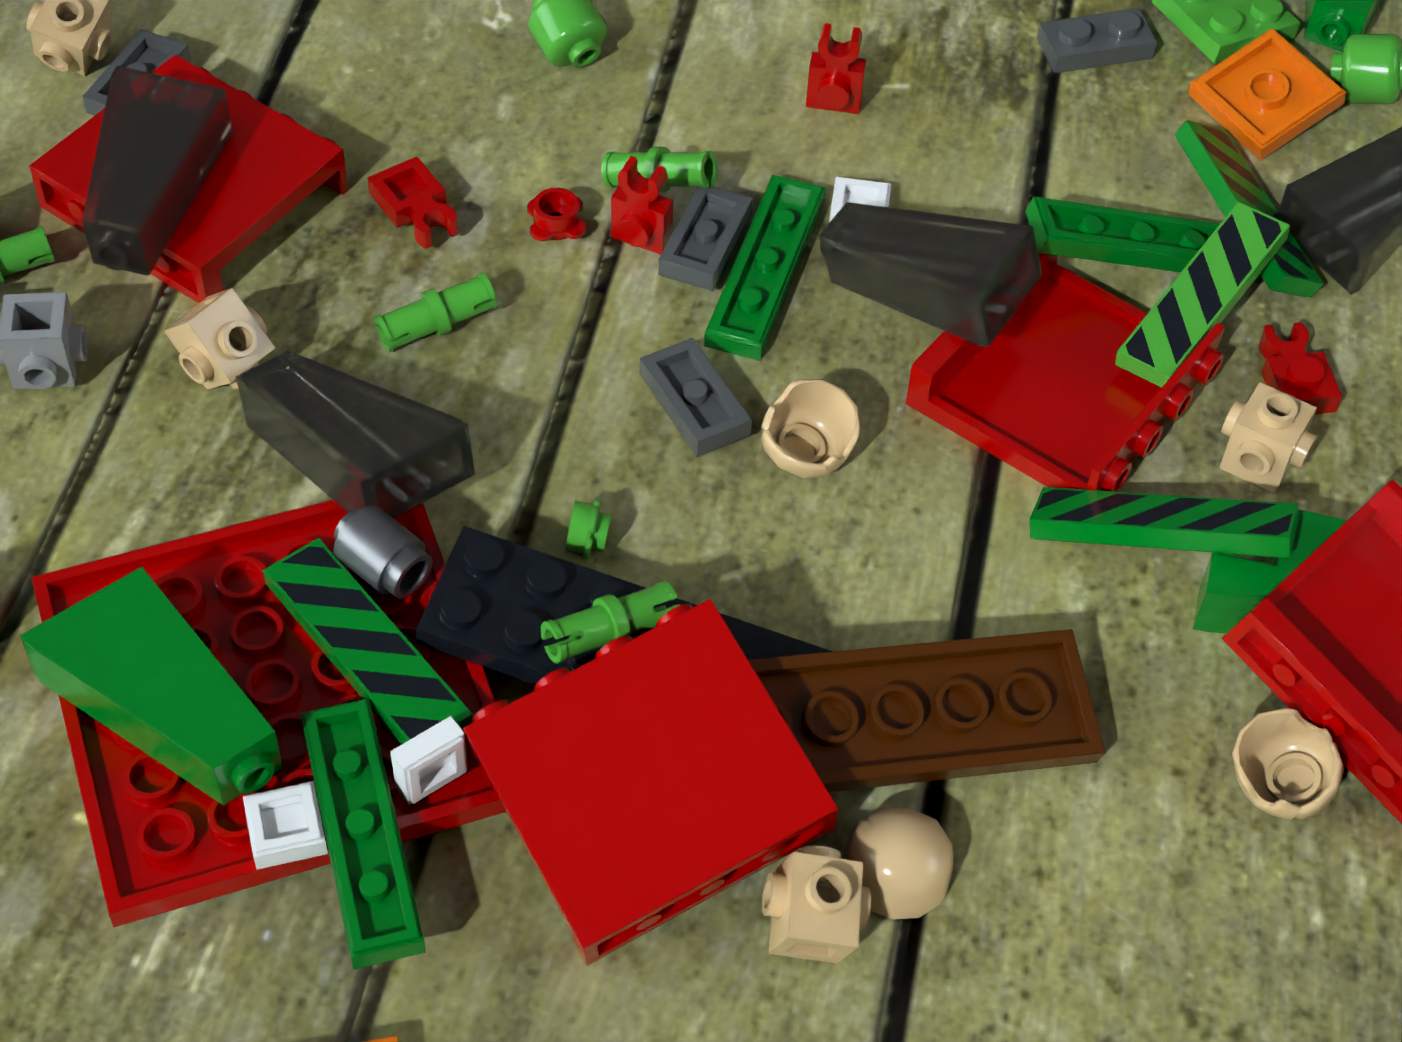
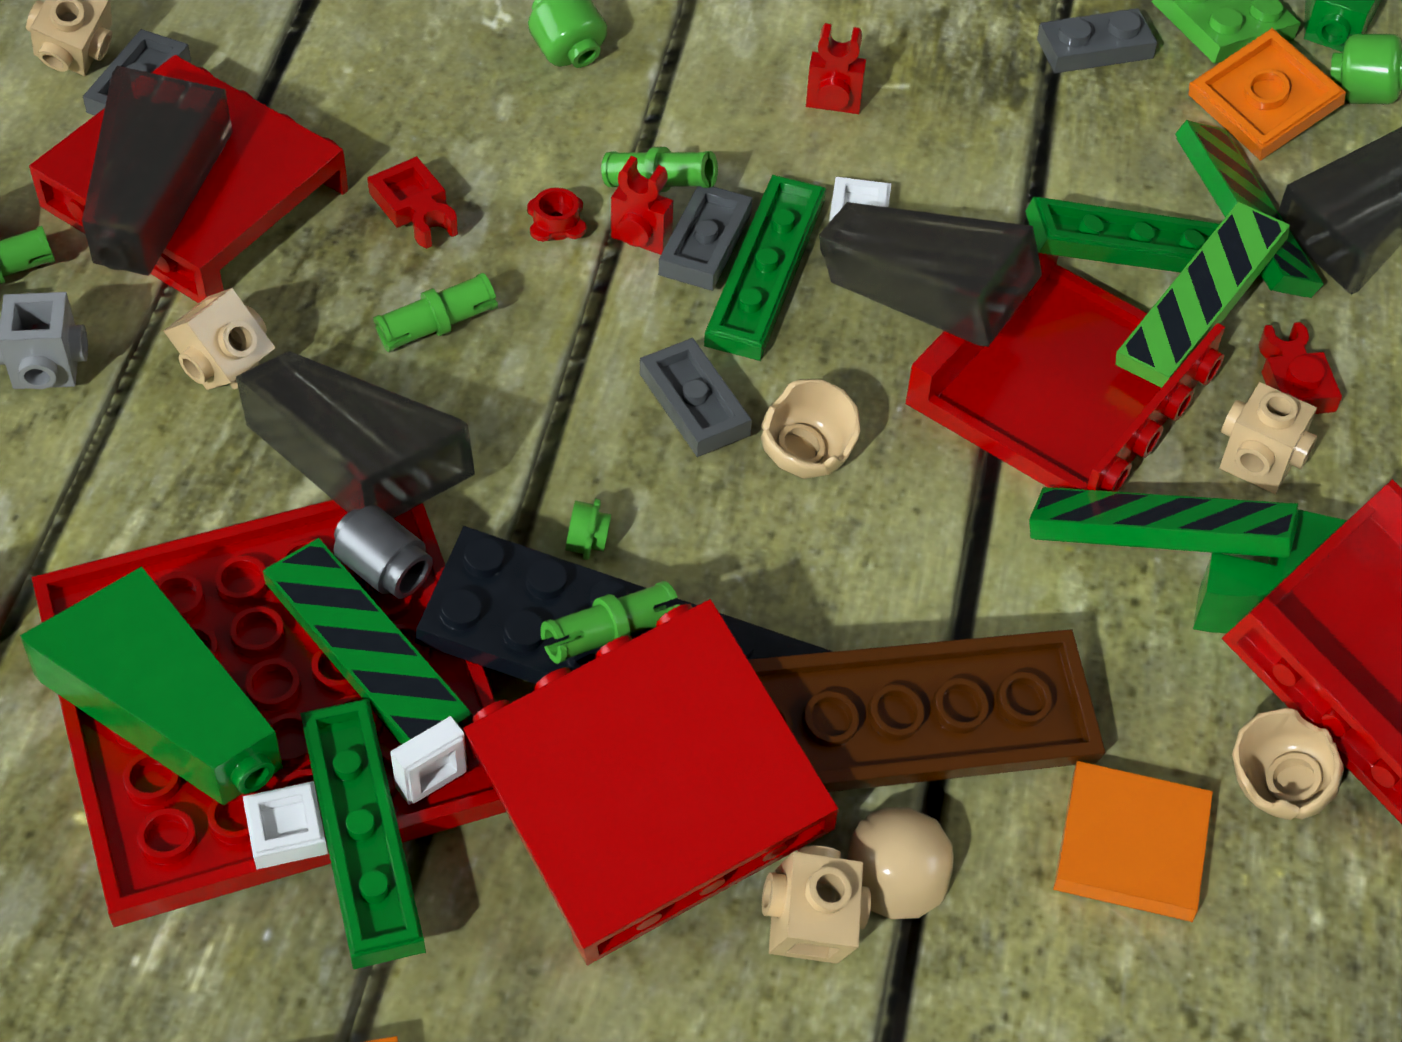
none -> orange tile [1053,761,1213,922]

